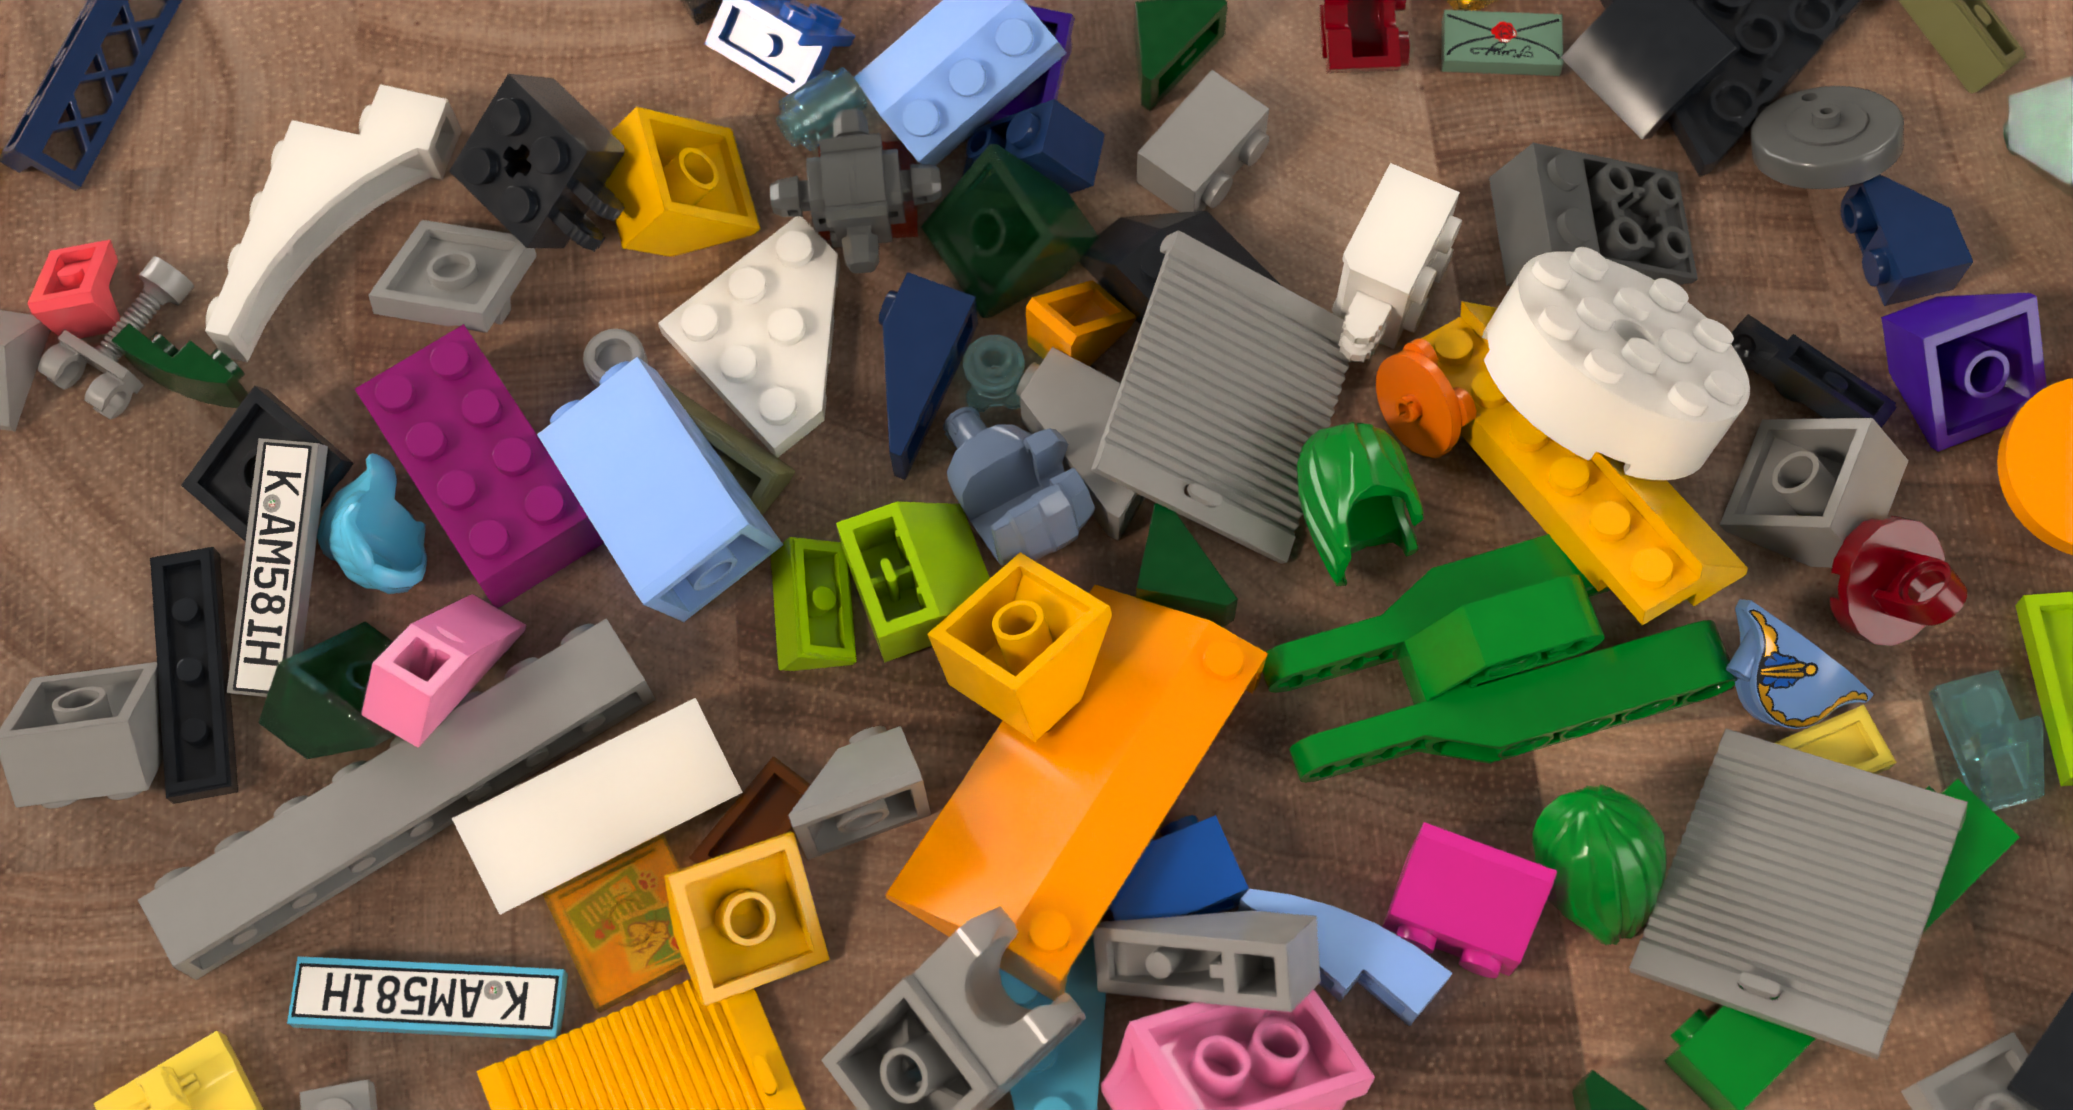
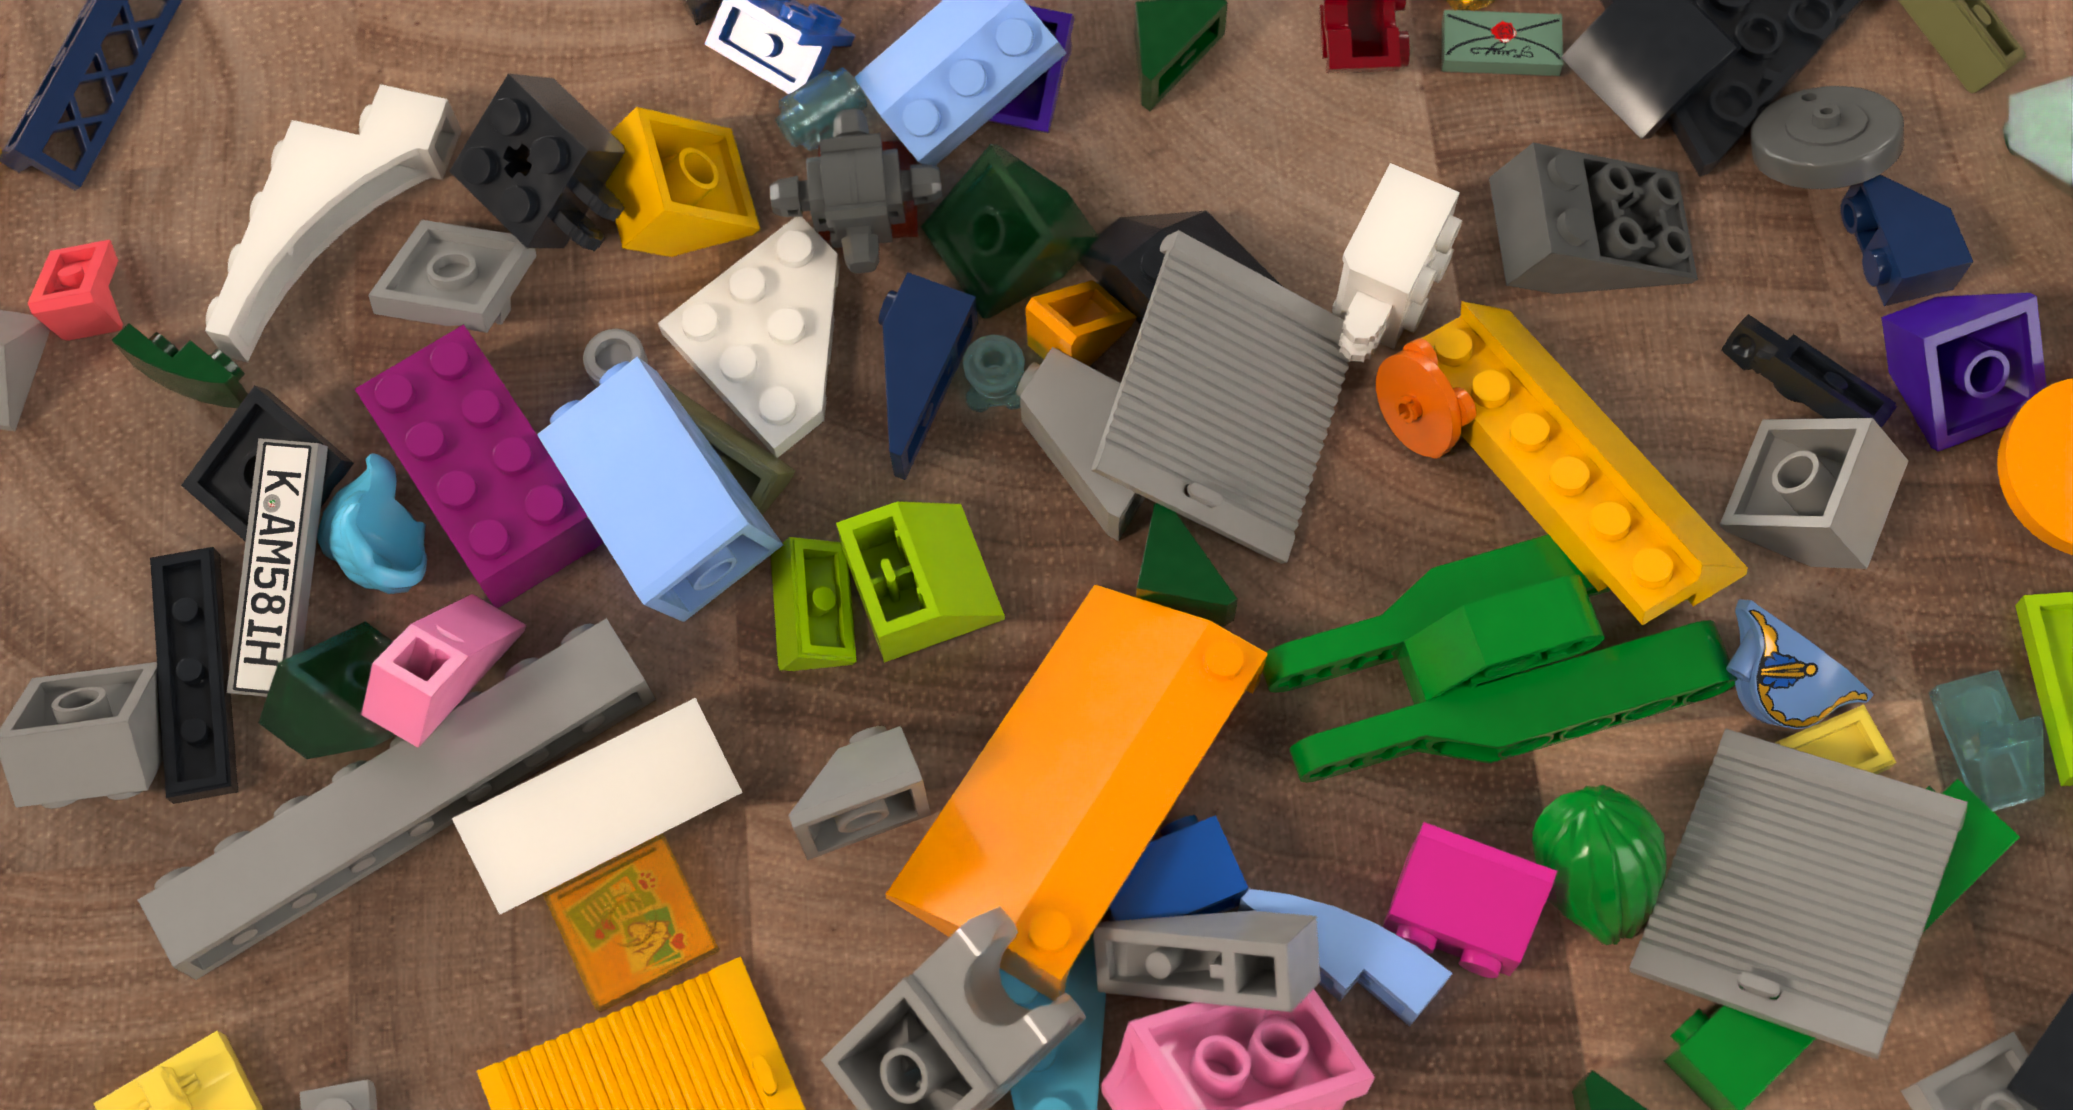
light grey bar [38,256,194,420] -> none
tile [287,956,568,1040] -> none
yellow slope [664,832,830,1006] -> none
reddish brown tile [689,756,811,864] -> none
yellow slope [927,552,1112,742] -> none
sand blue piece [943,407,1095,565] -> none
dark blue slope [961,99,1105,200] -> none
light grey brick [1136,70,1270,212] -> none
green hair [1297,422,1424,587] -> none
white brick [1482,247,1750,480] -> none
dark red tile [1830,515,1967,646] -> none

